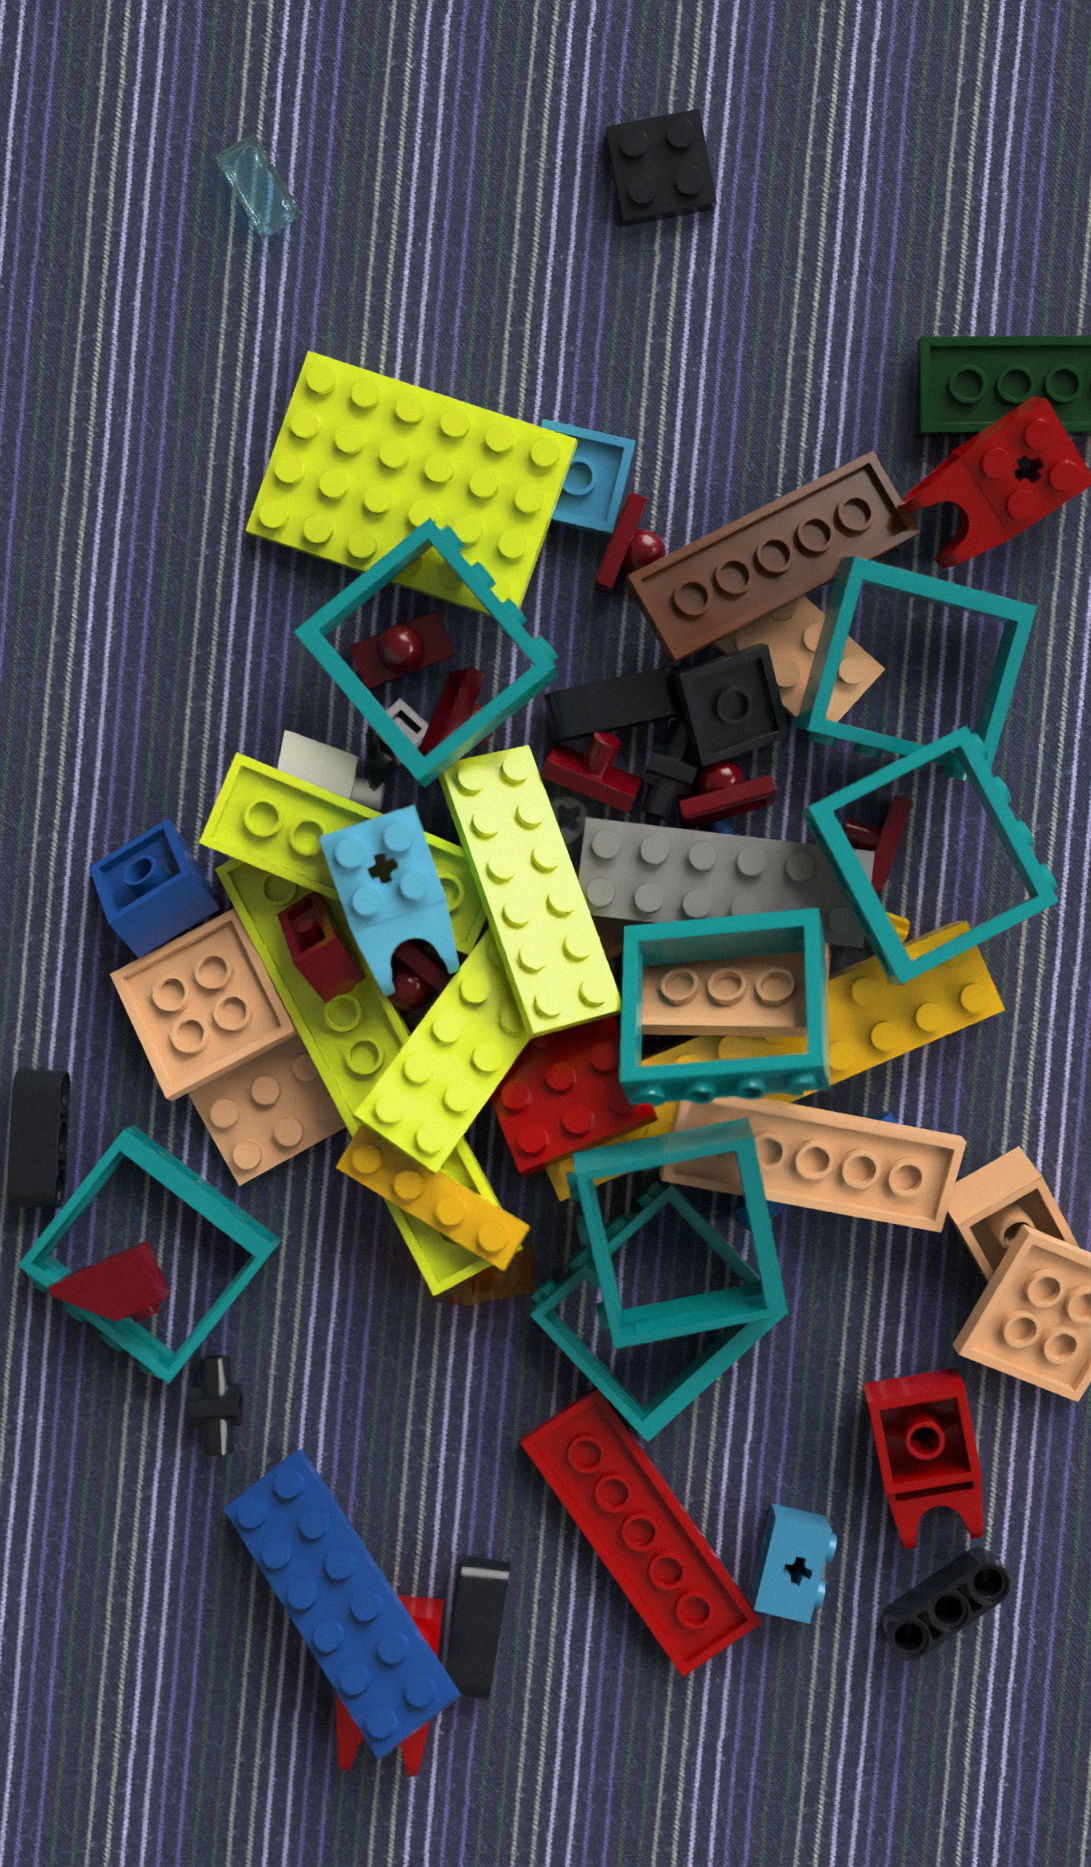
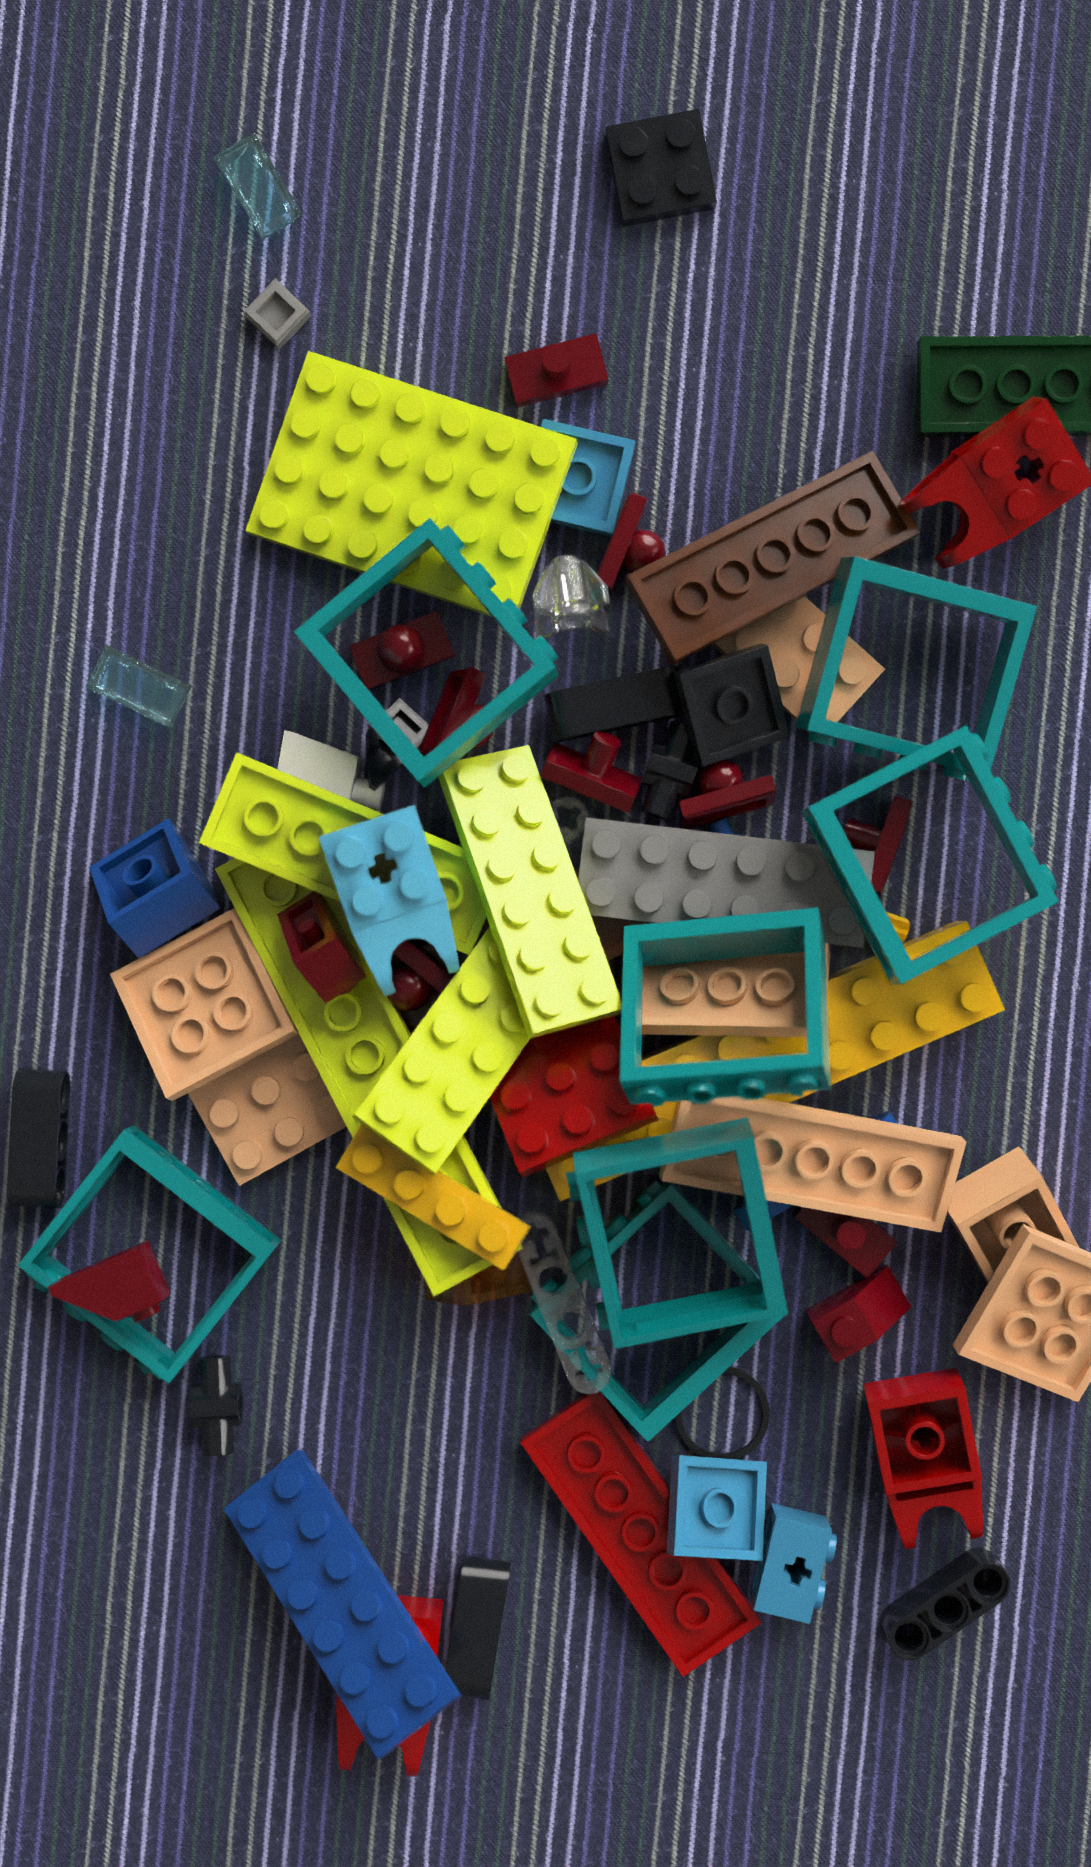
none -> clear light blue tile [86,645,192,728]
none -> light grey tile [243,278,311,350]
none -> dark red tile [504,333,608,408]
none -> clear beam [518,1211,611,1394]
none -> clear brick [532,555,610,640]
none -> dark azure plate [667,1455,767,1561]
none -> black piece [675,1366,770,1459]
none -> dark red tile [792,1206,898,1278]
none -> dark red slope [805,1264,911,1363]

